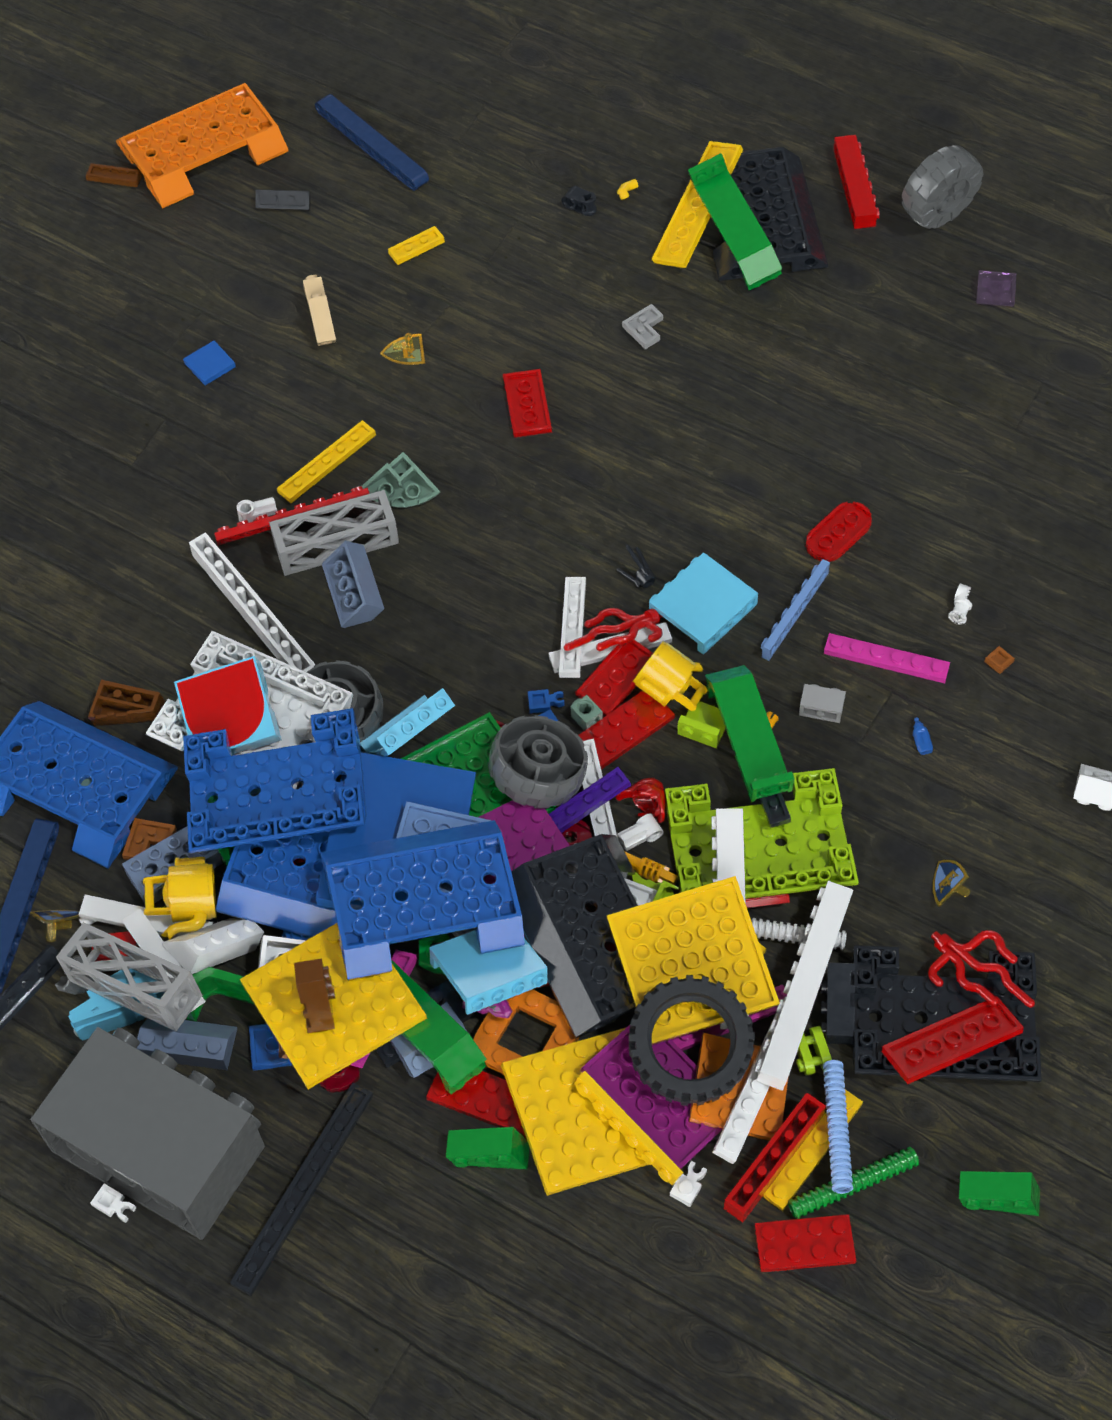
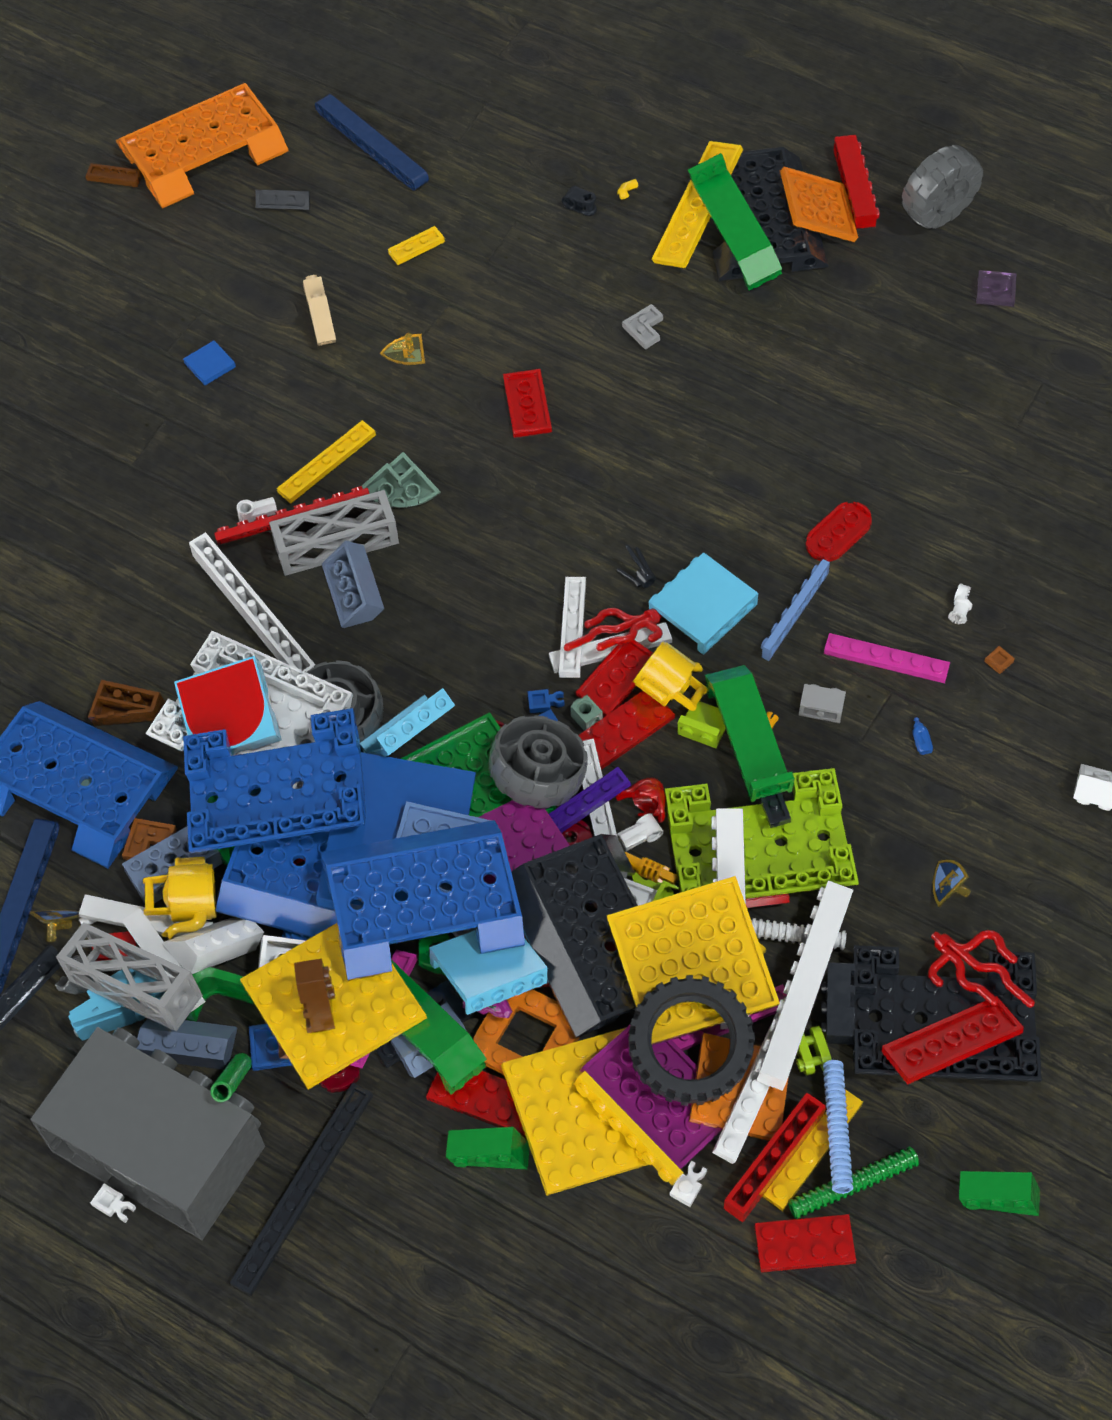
none -> green piece [211,1053,252,1102]
none -> orange plate [780,166,858,242]

